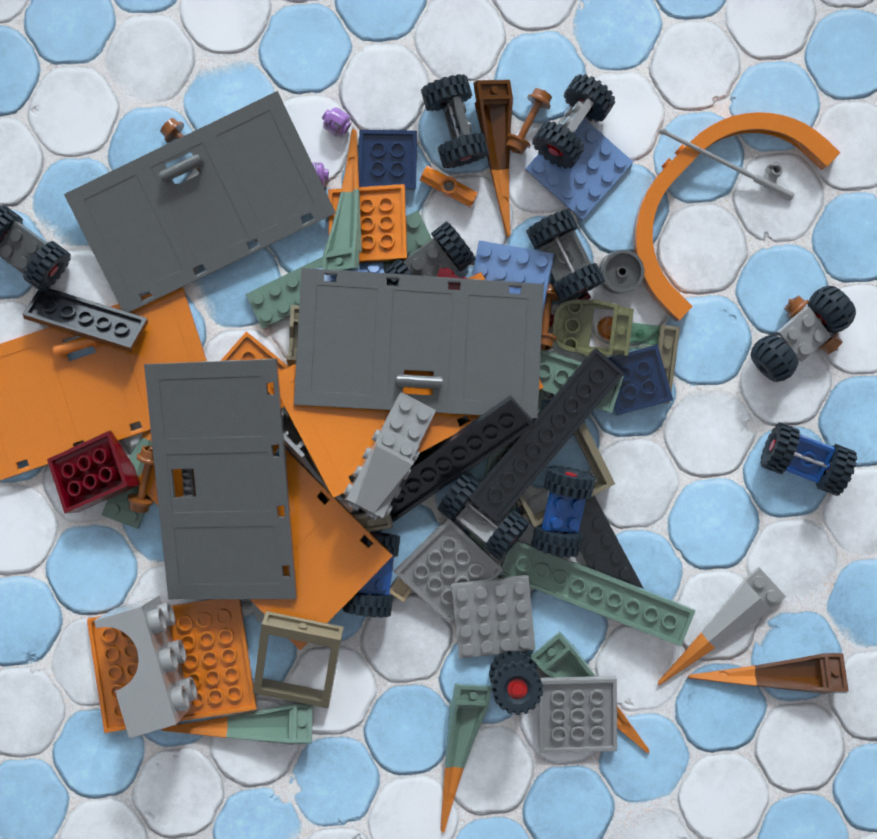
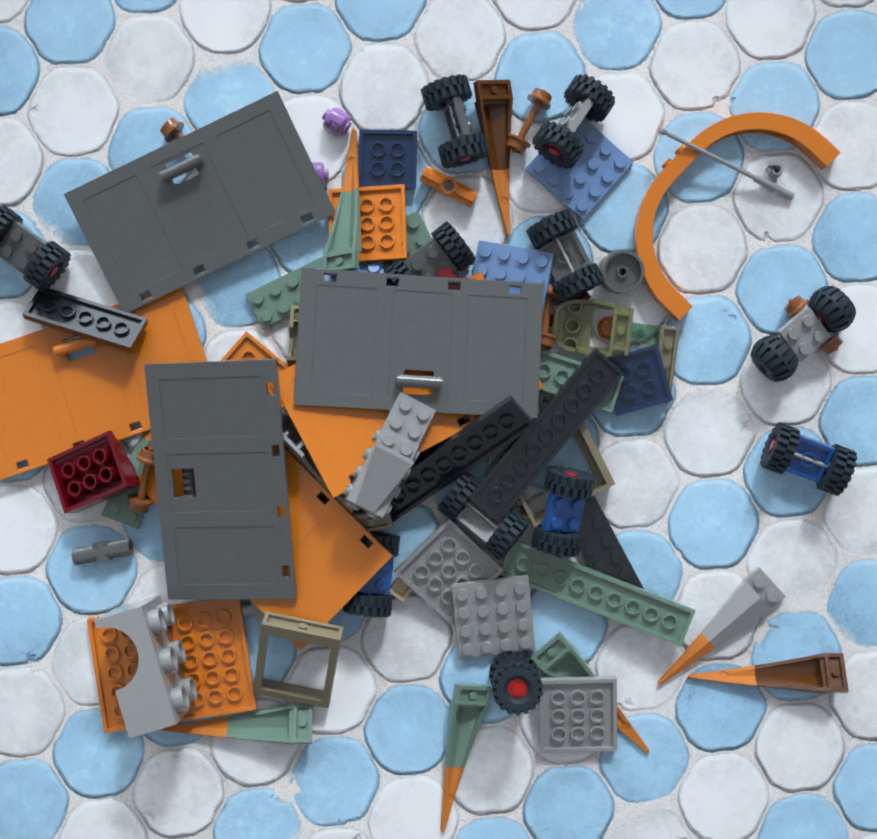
none -> dark grey piece [71,538,133,565]

